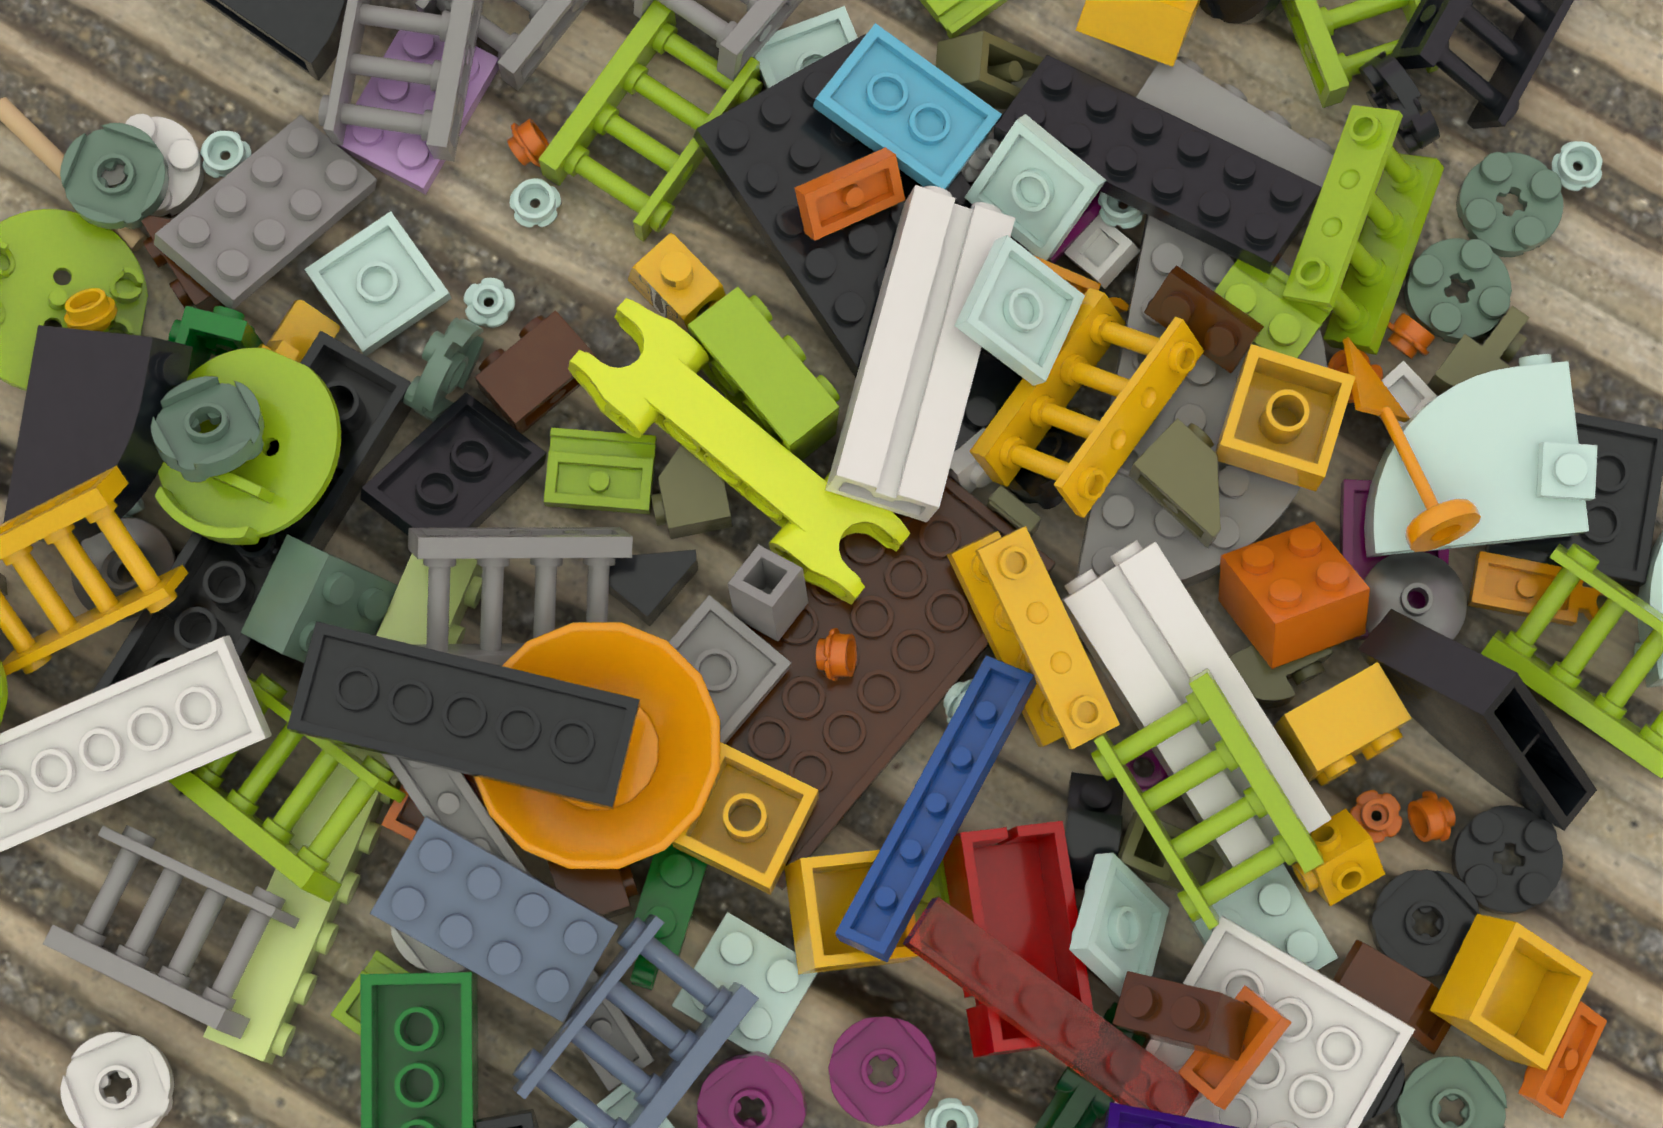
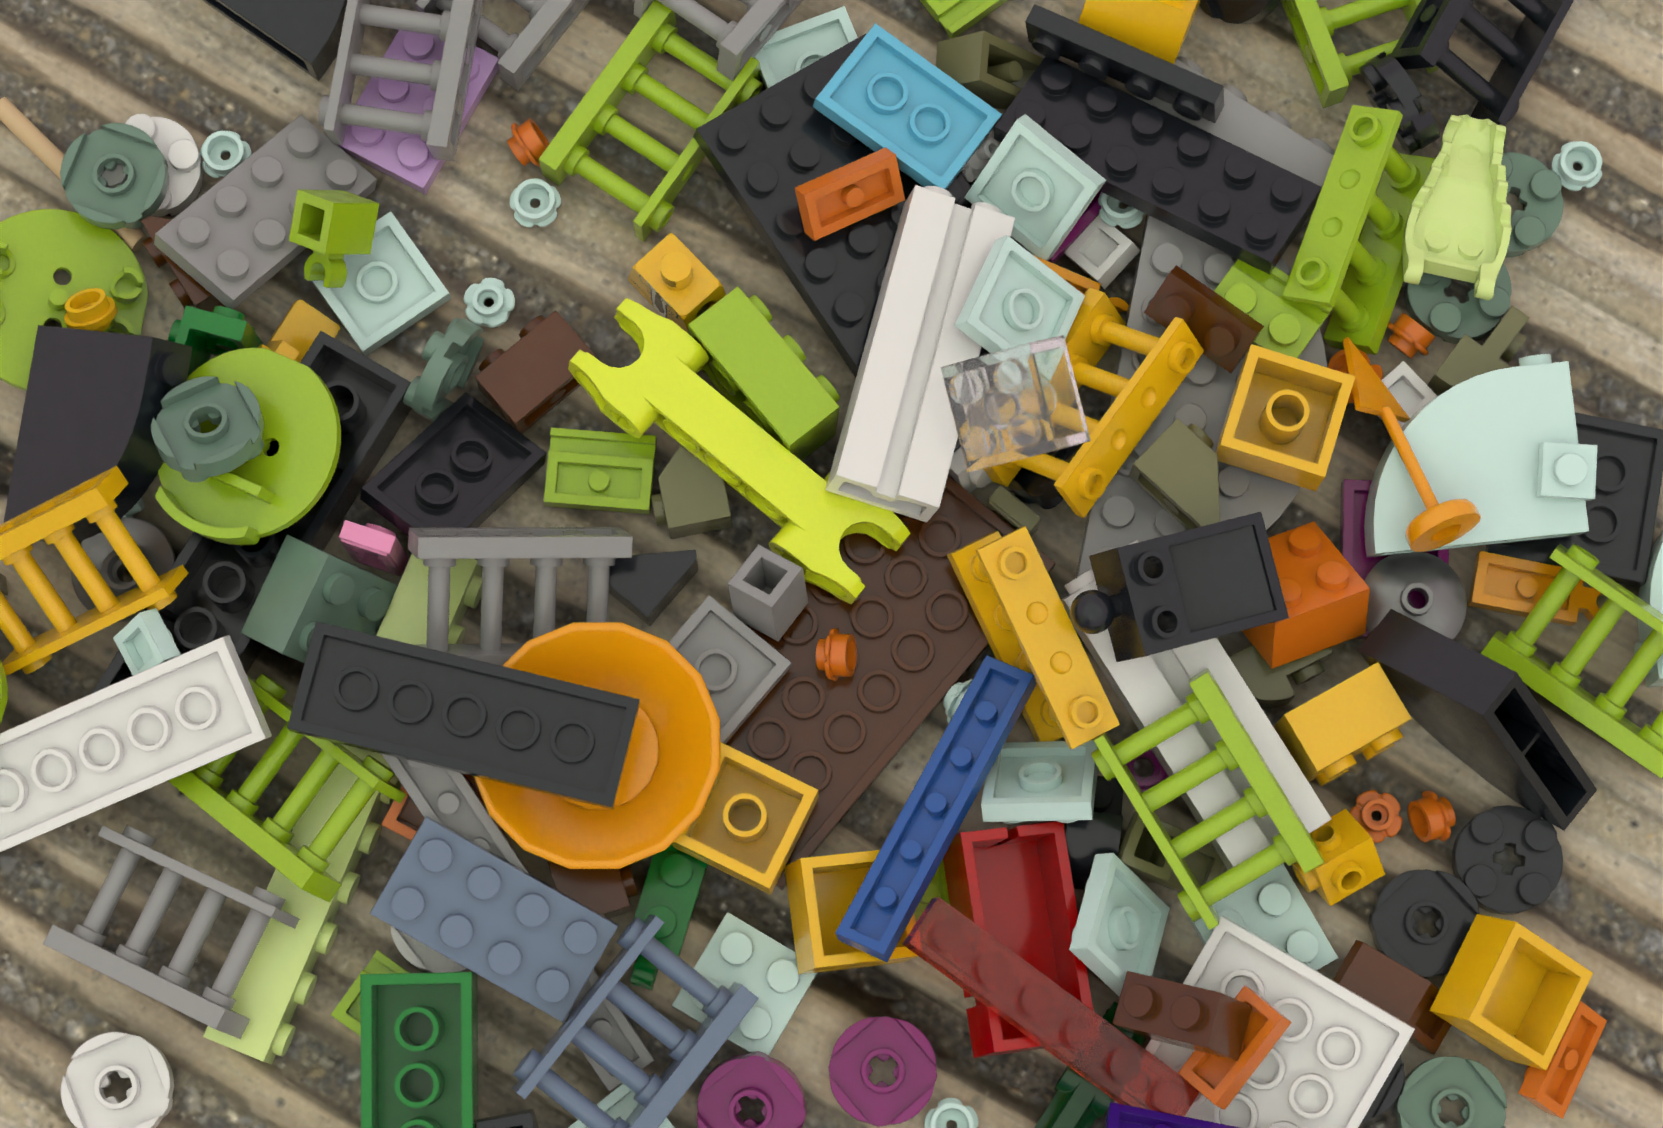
none -> light aqua plate [113,608,181,676]
none -> lime brick [289,189,379,288]
none -> bright pink plate [339,520,409,576]
none -> clear brick [940,335,1091,473]
none -> light aqua plate [981,740,1098,824]
none -> black plate [1025,4,1224,123]
none -> black slope [1070,512,1289,662]
none -> yellowish green animal [1402,114,1512,301]

